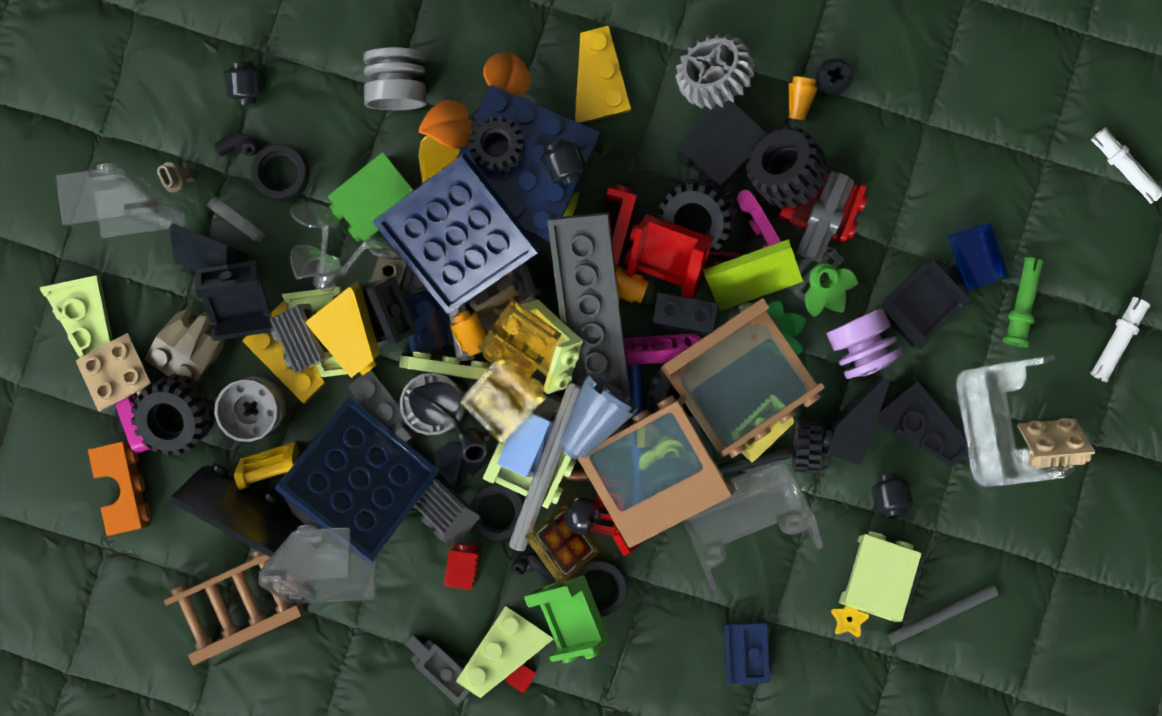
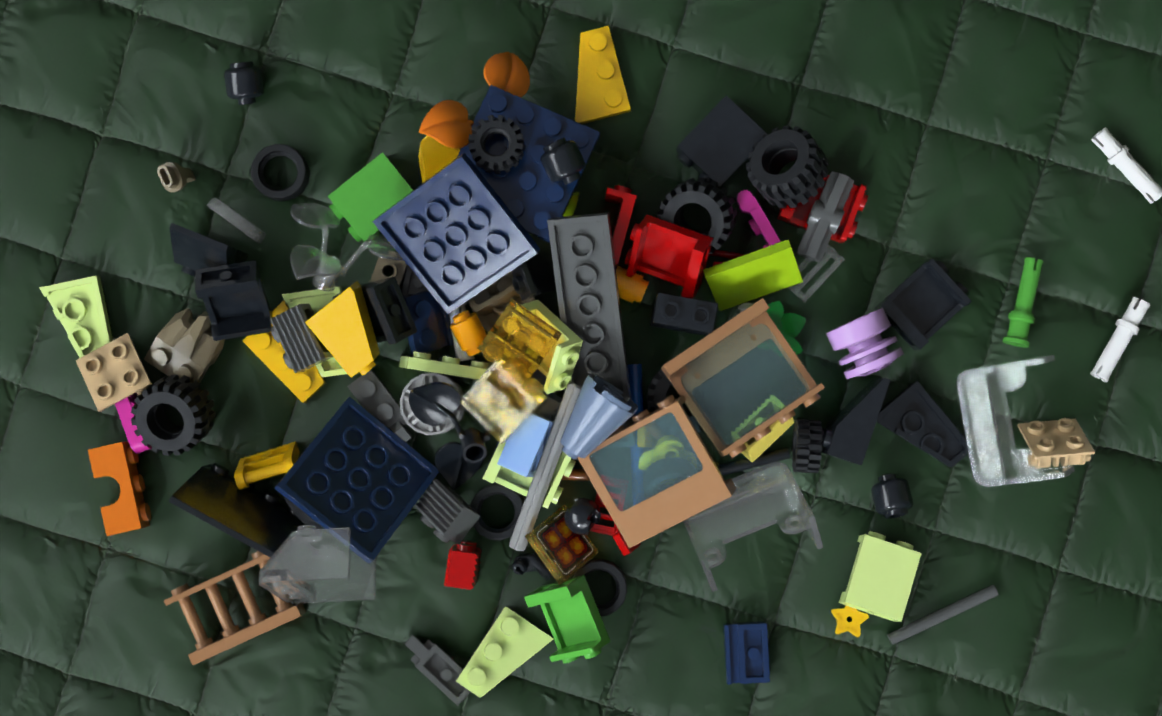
clear windscreen [56,163,185,238] -> none
black arm [214,132,259,157] -> none
light grey wheel [214,376,286,442] -> none
light grey wheel [363,47,426,111] -> none
red piece [505,664,536,693] -> none
dark pink beam [624,334,701,365] -> none
light grey gear [675,33,755,110] -> none
light orange cone [788,76,817,121] -> none
bright green plate [805,263,858,317] -> none
black piece [816,58,853,96] -> none
clear blue brick [948,222,1009,291] -> none

